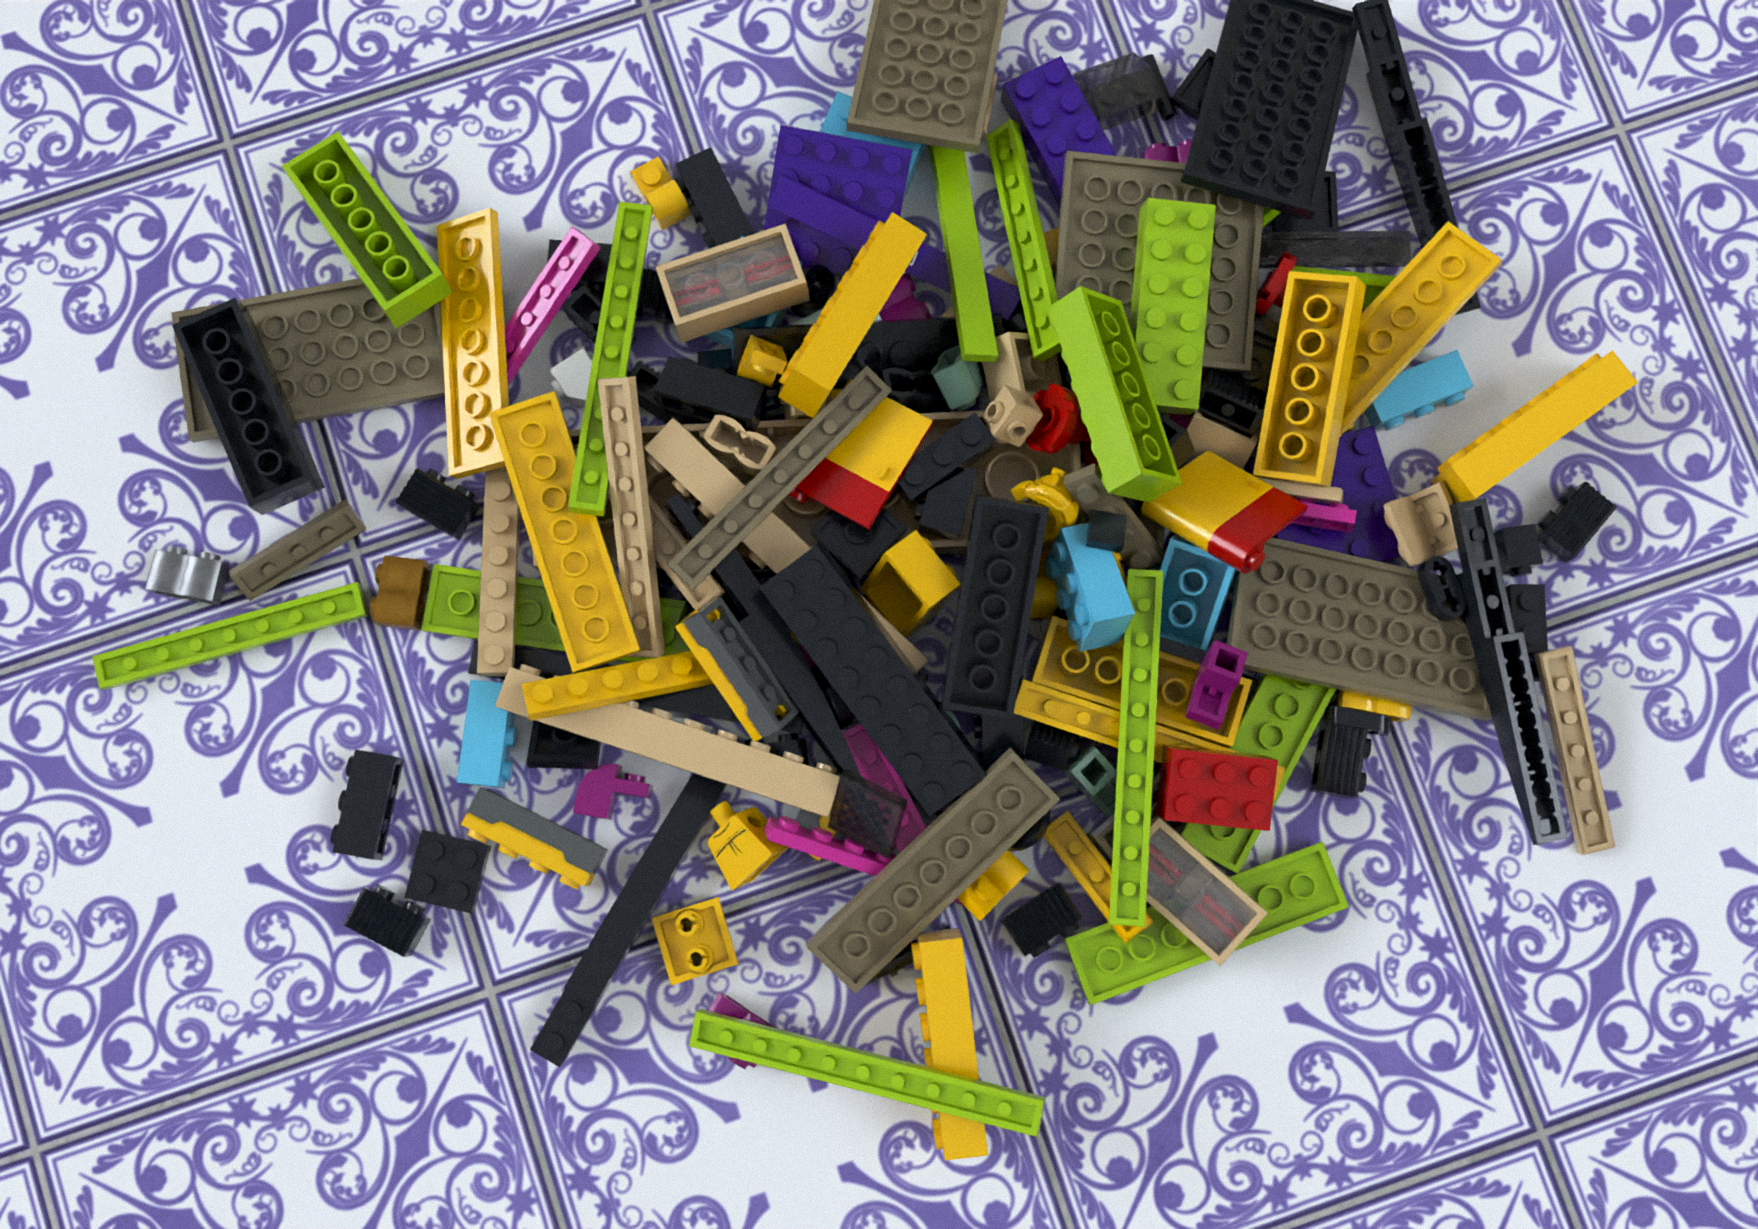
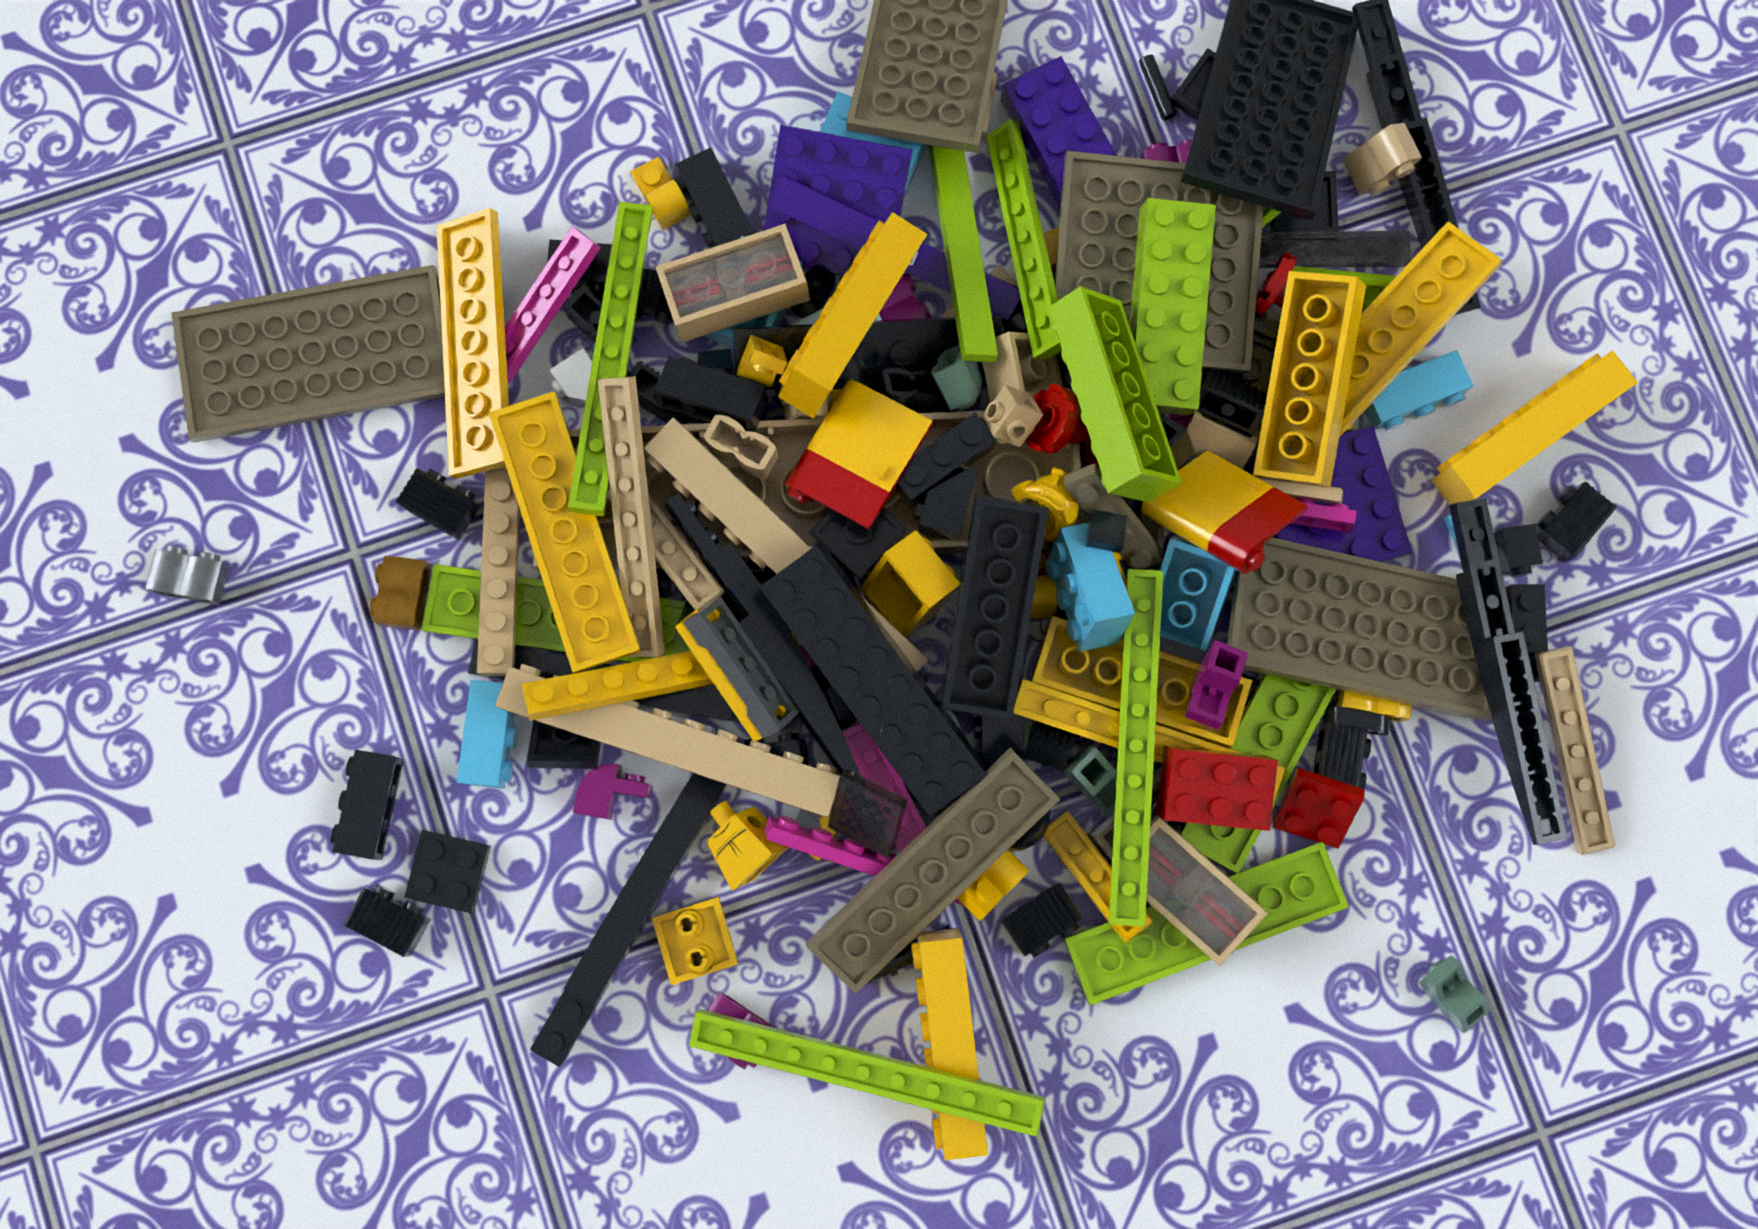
lime plate [92,582,369,690] -> none
black brick [172,298,325,515] -> none
dark tan plate [229,499,366,601] -> none
lime brick [282,131,453,329] -> none
piece [461,787,608,890] -> none
dark tan plate [667,366,892,590] -> none
clear smoke slope [1074,52,1162,131] -> none
tan bracket [1383,481,1458,567] -> none
black beam [1417,556,1467,622] -> none
none -> red plate [1273,768,1365,849]
none -> tan brick [1342,123,1422,196]
none -> sand green brick [1420,955,1490,1033]

